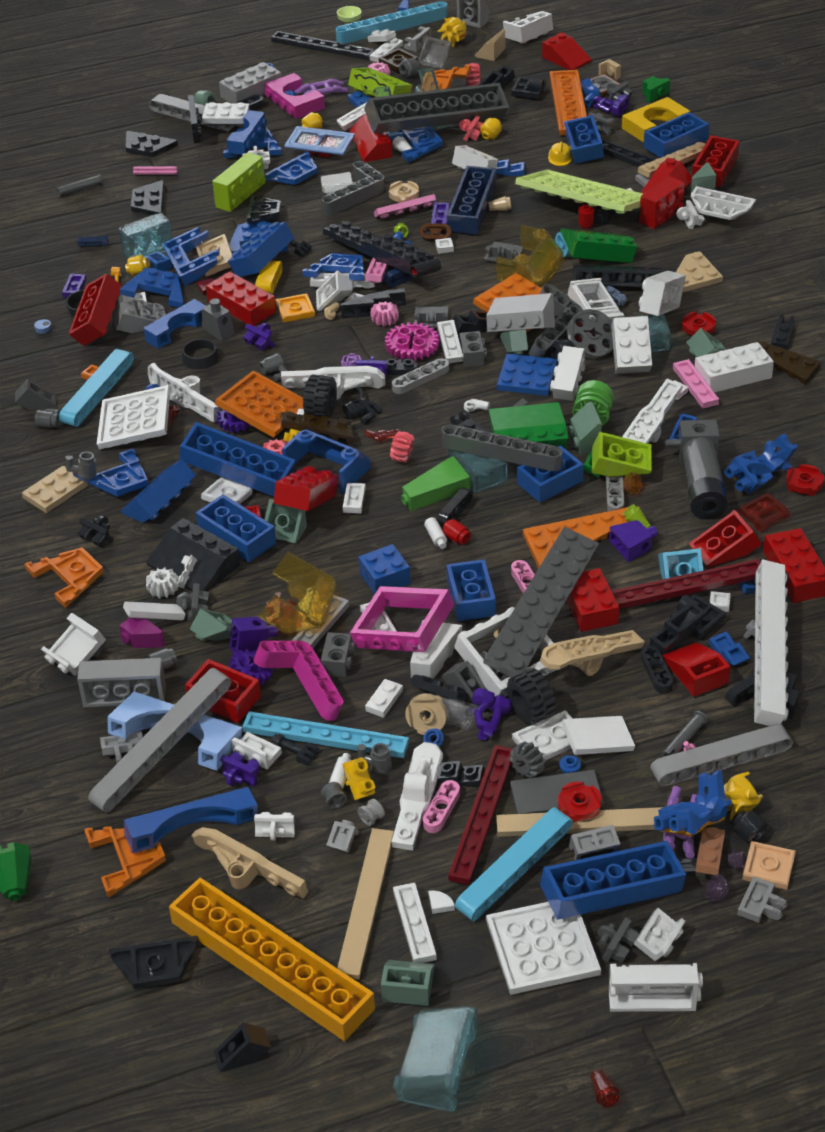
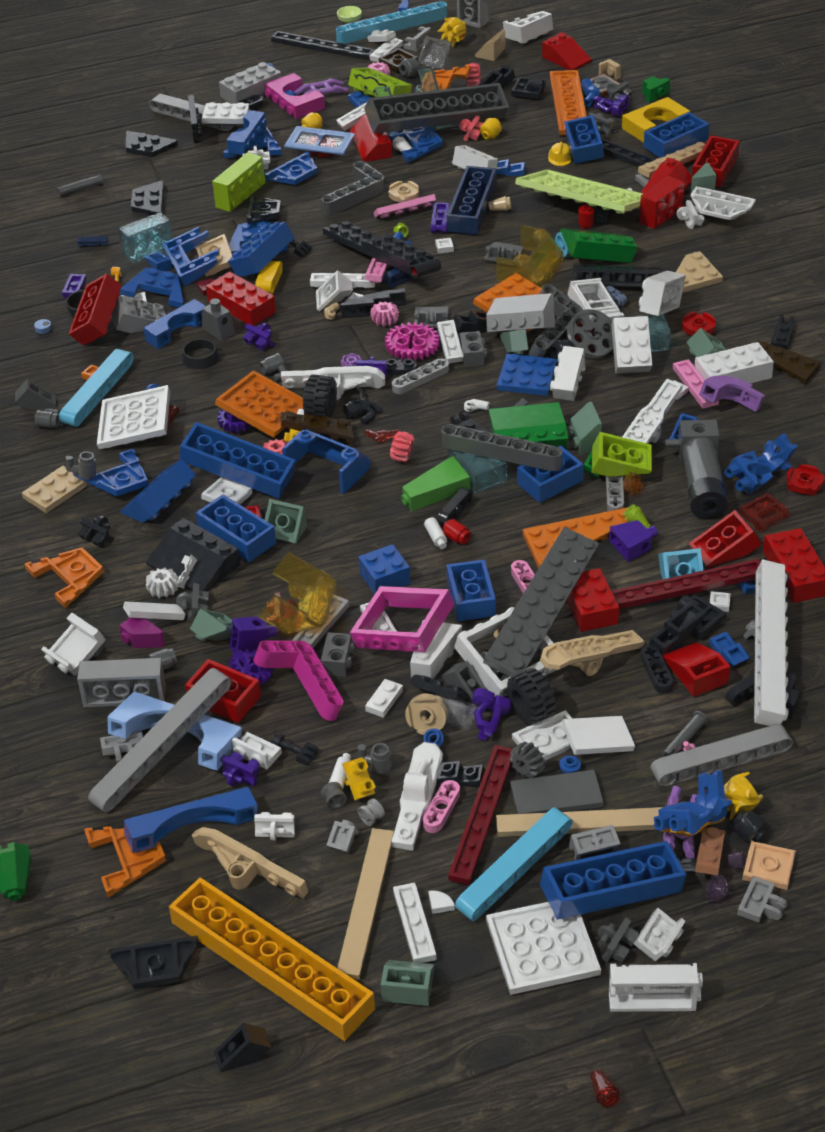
yellow head [125,255,150,277] -> none
bright pink axle [133,166,178,175] -> none
white piece [148,363,219,422] -> none
sand green head [194,90,215,106] -> none
medium azure plate [242,712,409,758] -> none
red brick [273,466,338,511] -> none
light orange tile [276,294,315,323] -> none
blue wing [303,253,364,281] -> none
white bracket [321,172,354,194] -> none
white plate [343,483,366,513] -> none
clear light blue windscreen [393,1006,478,1112] -> none
reddish brown plate [420,223,452,241] -> none
red plate [558,781,601,822] -> none
bright green wheel [572,380,614,426] -> none
none -> medium lavender arch [699,376,765,412]

